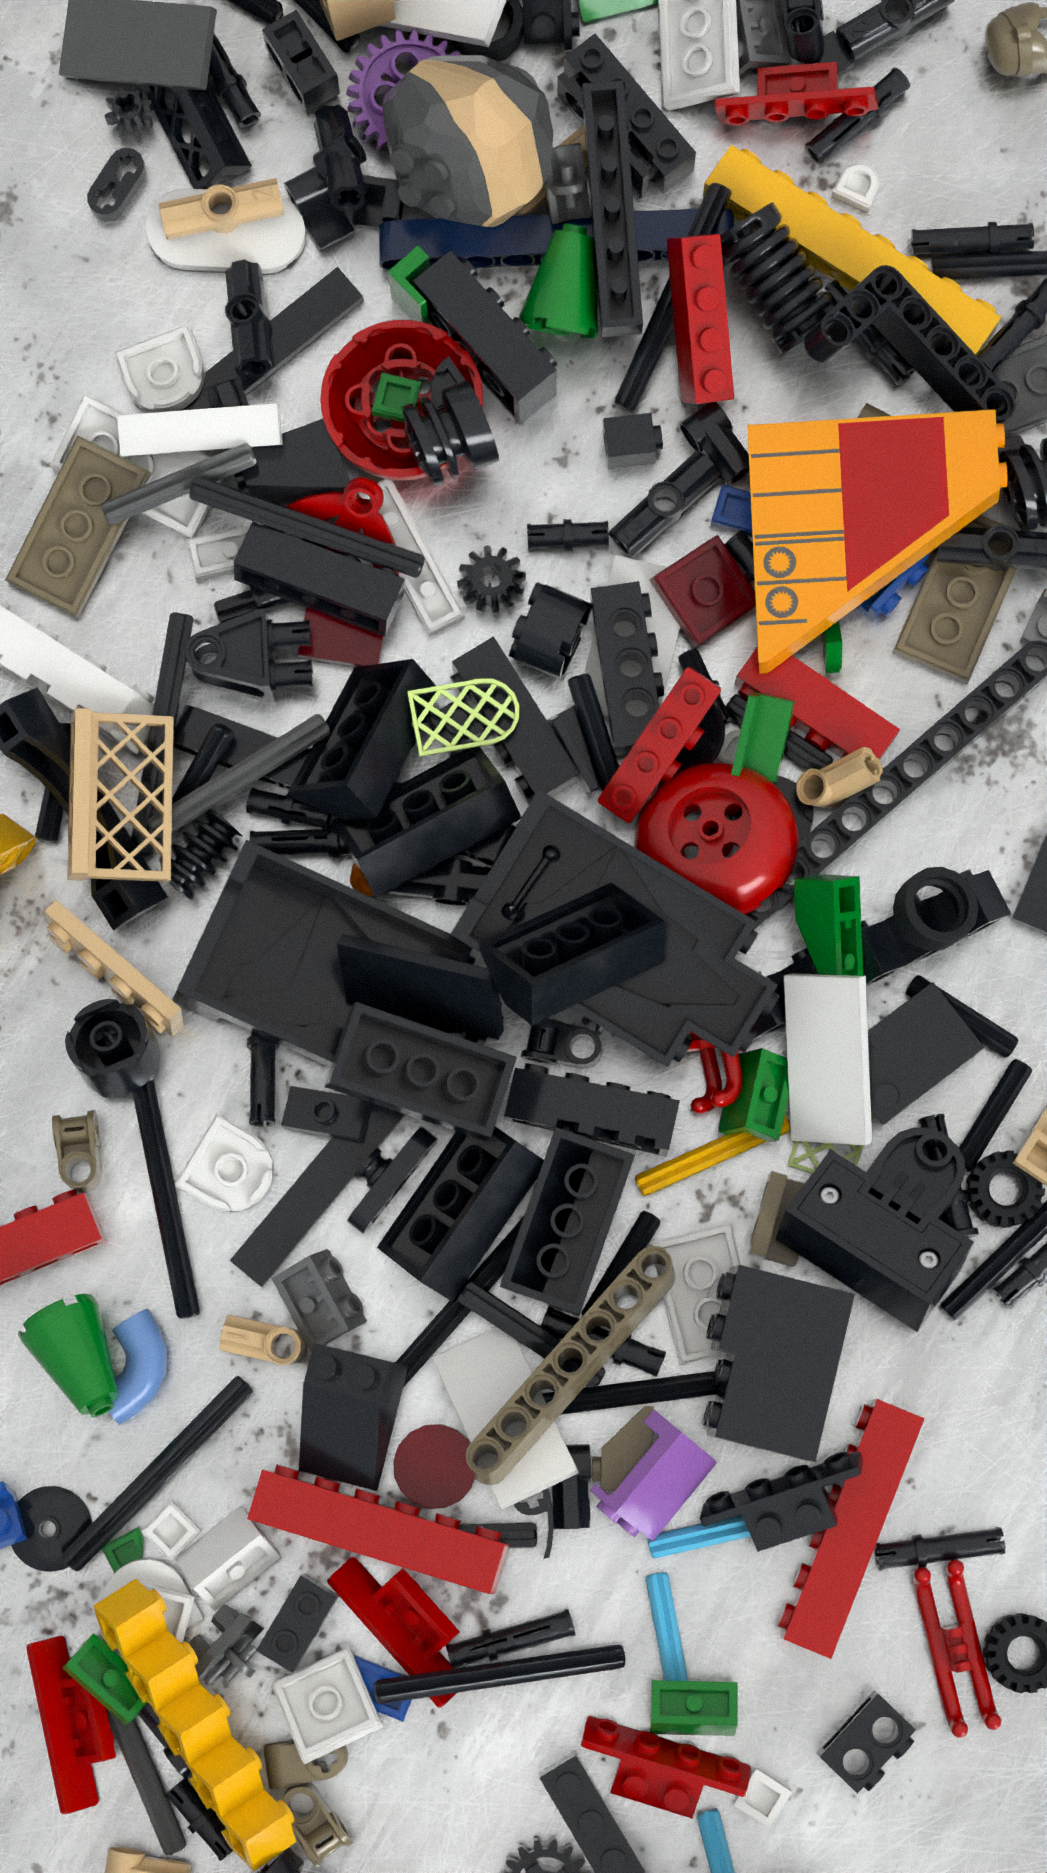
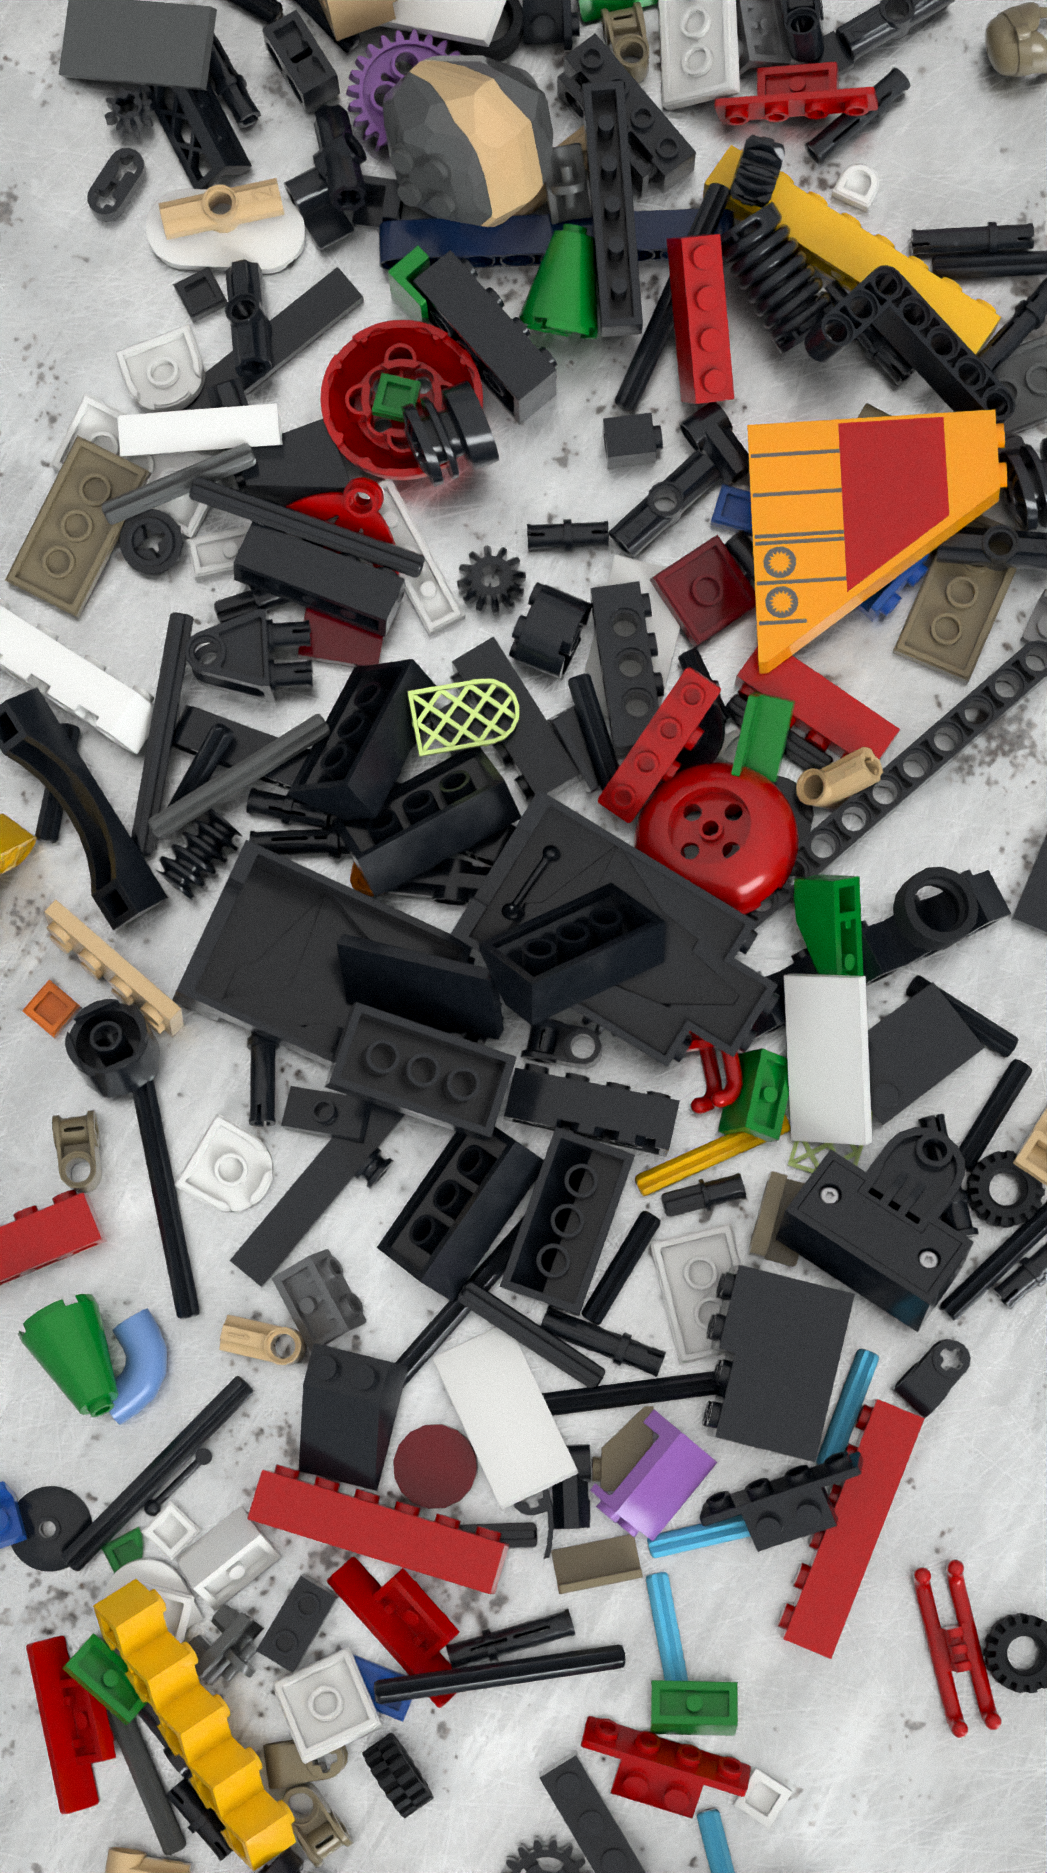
tan fence [67,708,174,882] -> none
black beam [347,1126,438,1234] -> none
black tile [431,356,465,412] -> none
dark tan beam [466,1246,675,1485] -> none
black brick [817,1690,916,1794] -> none
green tile [822,621,843,673] -> none
black pin [874,1527,1006,1571] -> none
none -> orange tile [22,980,82,1038]
none -> black gear [119,509,185,574]
none -> black hinge [144,1448,213,1516]
none -> black tile [173,267,227,323]
none -> black tyre [362,1733,434,1819]
none -> dark tan panel [551,1534,643,1594]
none -> dark tan piece [600,2,649,83]
none -> black axle [661,1173,746,1217]
none -> black gear [730,135,785,208]
none -> medium azure axle [816,1349,879,1465]
none -> black piece [893,1339,971,1418]

